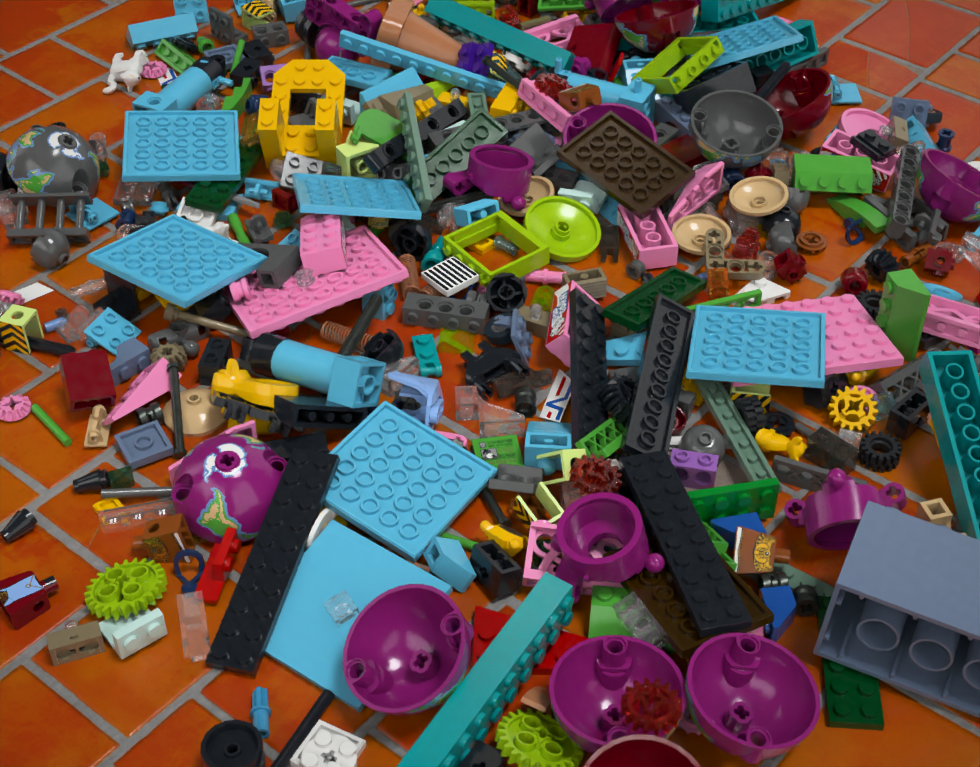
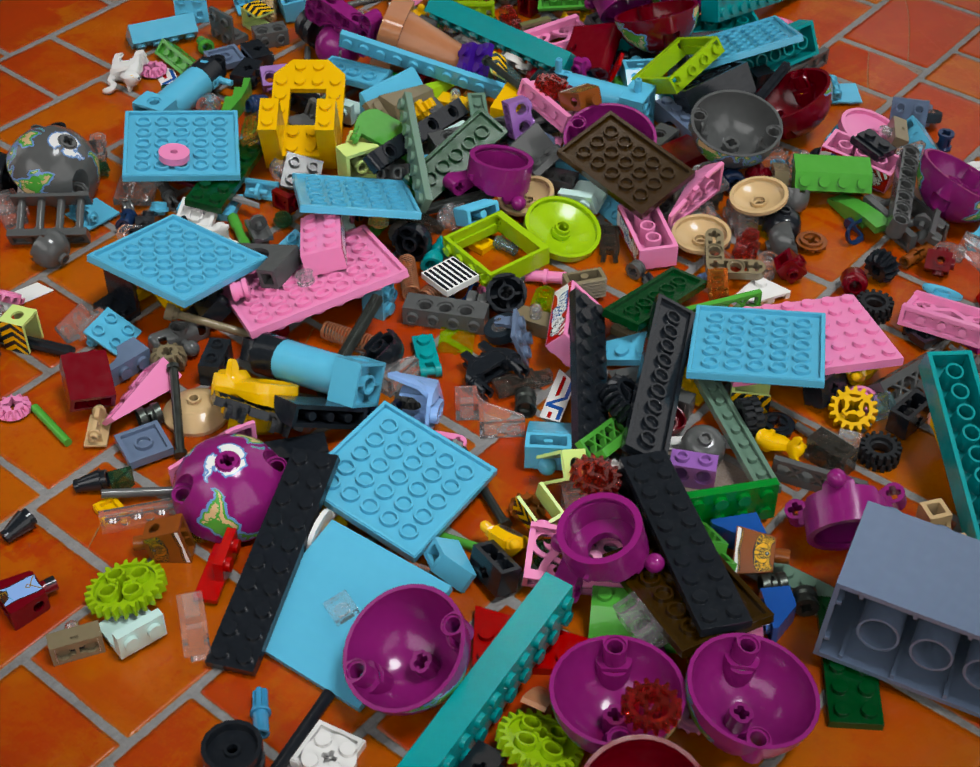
medium blue arm [43,307,69,333] -> none
clear pin [69,276,107,301] -> none
black gear [172,36,198,53] -> none
dark blue piece [173,549,205,597] -> none
bright green bar [228,39,245,79] -> none
clear light blue slope [322,161,342,176] -> none
bright green tile [471,434,524,474] -> none
dark grey bracket [488,463,544,494] -> none
bright green slope [876,268,931,362] -> none
none -> bright pink piece [158,143,190,166]
none -> medium lavender brick [501,95,535,140]

